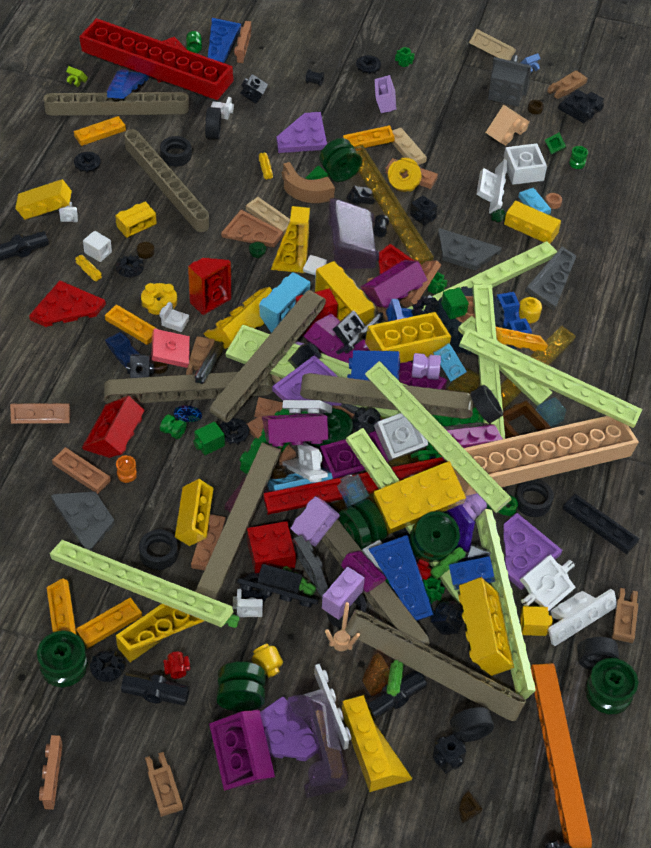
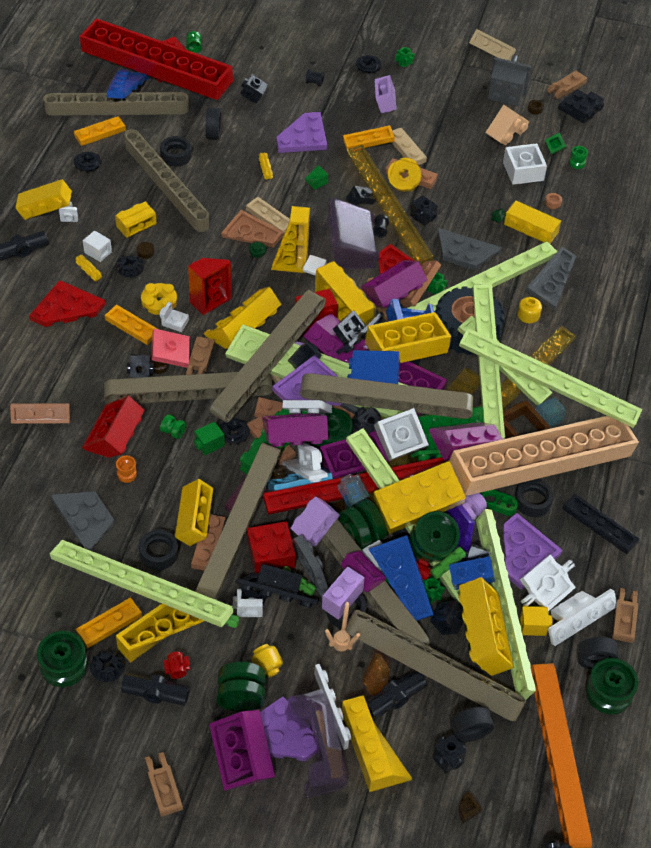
nougat plate [39,735,63,809] -> none
light orange plate [47,578,76,634] -> none
nougat plate [52,447,111,494] -> none
lime tile [66,66,88,87] -> none
dark blue slope [105,332,140,368] -> none
piece [174,405,202,422] -> none
black axle [194,341,224,384] -> none
blue wing [208,18,241,63] -> none
white bracket [211,97,234,120] -> none
nougat plate [234,21,251,63] -> none
medium azure slope [259,272,310,333] -> none
medium nougat arch [282,162,335,203] -> none
dark green wheel [319,138,362,182] -> none
yellowish green plate [365,361,512,513] -> none
bright green axle [387,660,404,696] -> none
black gear [411,295,439,316] -> none
lavender wheel [412,353,441,380] -> none
medium azure hips [433,343,467,382] -> none
green brick [441,287,469,319] -> none
black tyre [471,385,503,424] -> none
white bracket [476,159,508,214] -> none
blue arch [496,292,532,349] -> none
light orange plate [496,327,548,352] -> none
medium azure plate [519,188,551,214] -> none
medium blue tile [521,53,540,72] -> none

